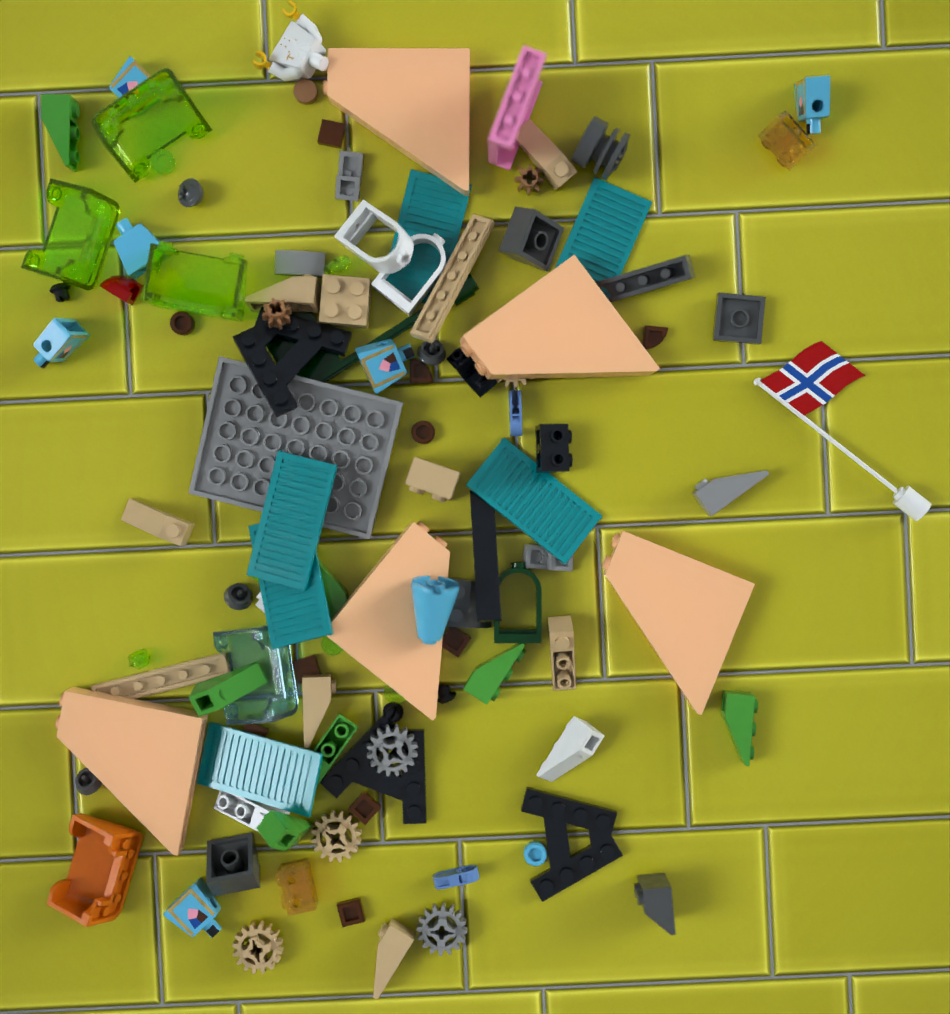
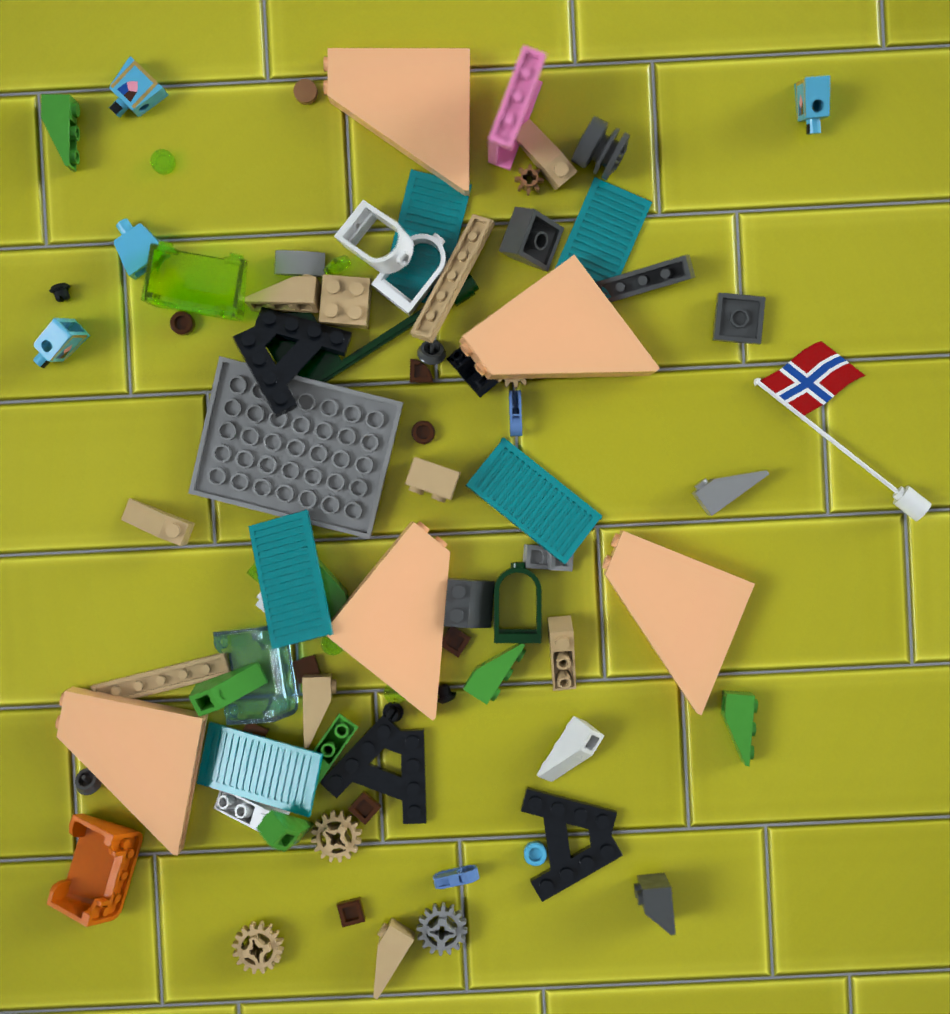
clear neon green windscreen [21,178,120,290] -> none
clear neon green windscreen [92,68,212,183] -> none
red brick [100,276,144,306] -> none
clear neon green plate [128,649,151,669] -> none
medium azure torso [163,877,222,938] -> none
dark grey hat [178,178,204,207] -> none
dark grey slope [206,832,260,896] -> none
dark grey hat [224,583,253,610] -> none
teal window [246,450,338,590] -> none
white torso [253,1,329,81] -> none
medium nougat gear [262,298,292,329] -> none
clear yellow brick [276,858,319,916] -> none
reddish brown tile [317,119,346,149] -> none
light grey slope [335,151,364,201] -> none
medium azure torso [355,339,415,394] -> none
light grey gear [367,724,418,777] -> none
medium azure cone [411,576,459,644] -> none
black tile [470,490,502,622] -> none
black brick [535,424,573,473] -> none
reddish brown tile [642,325,668,350] -> none
clear yellow brick [758,110,817,171] -> none

